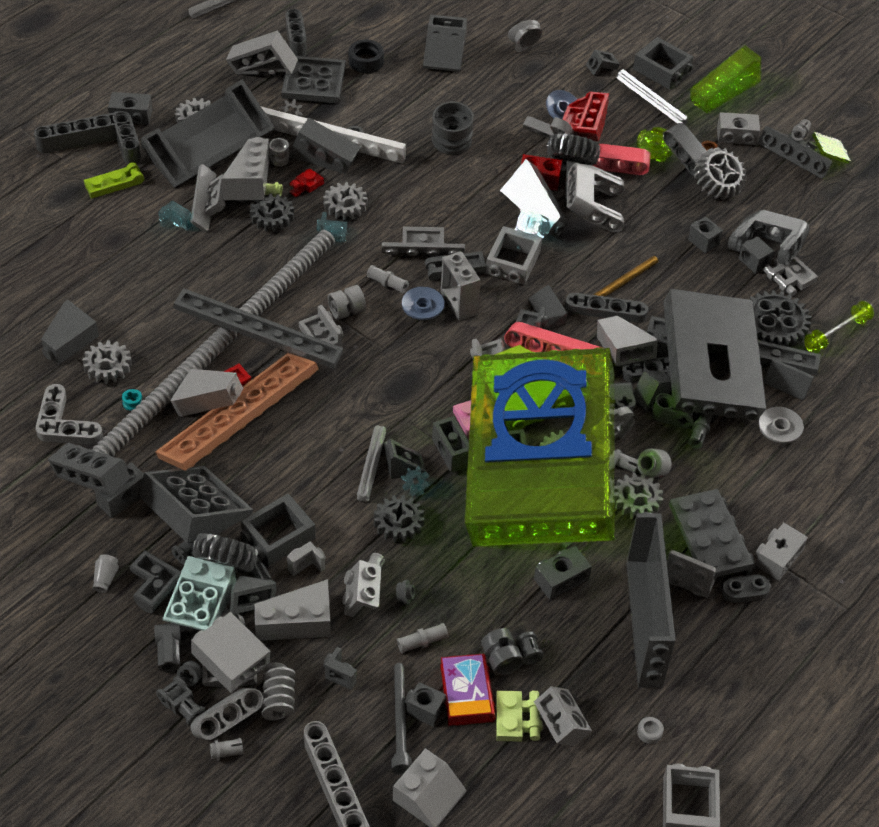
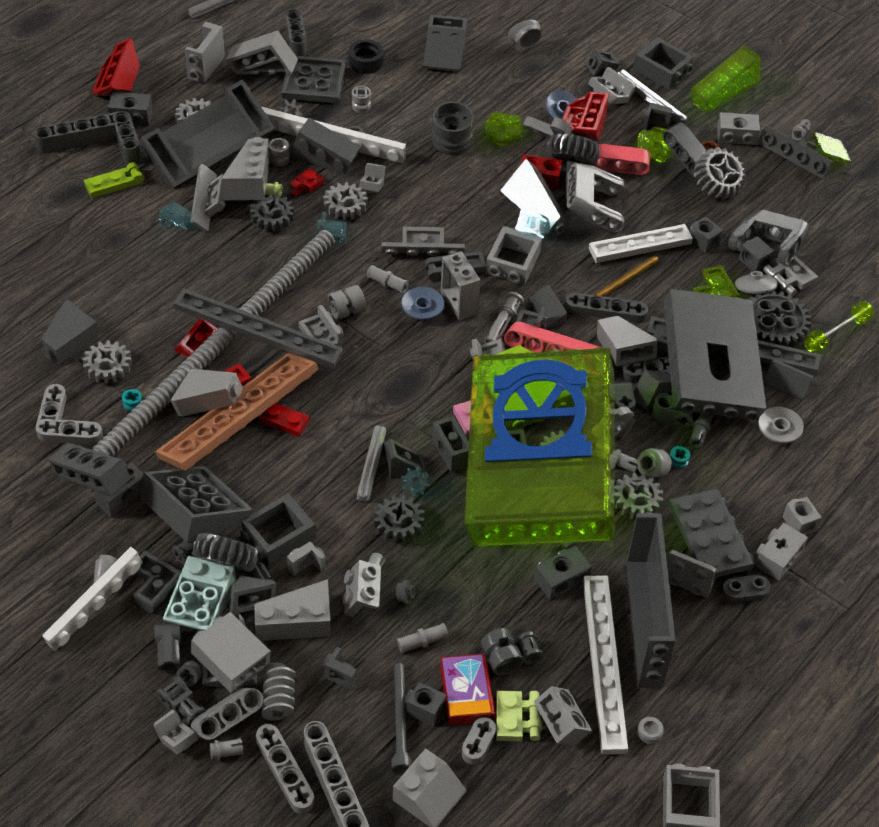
none -> white plate [42,547,143,651]
none -> red wedge [92,38,140,96]
none -> light grey bracket [153,710,198,755]
none -> red slope [174,318,217,357]
none -> light grey panel [185,22,225,84]
none -> light grey beam [256,724,314,814]
none -> red plate [259,404,310,437]
none -> light grey wheel [352,86,371,113]
none -> light grey bracket [359,163,386,193]
none -> light grey beam [462,717,496,765]
none -> clear neon green plate [484,112,523,145]
none -> light grey pin [484,291,524,344]
none -> white plate [583,576,628,754]
none -> light grey bracket [588,67,635,105]
none -> white plate [589,224,693,263]
none -> dark grey bracket [641,103,672,129]
none -> teal bush [670,446,690,468]
none -> clear neon green plate [692,265,739,298]
none -> light grey dish [735,271,777,294]
none -> light grey brick [783,497,822,535]

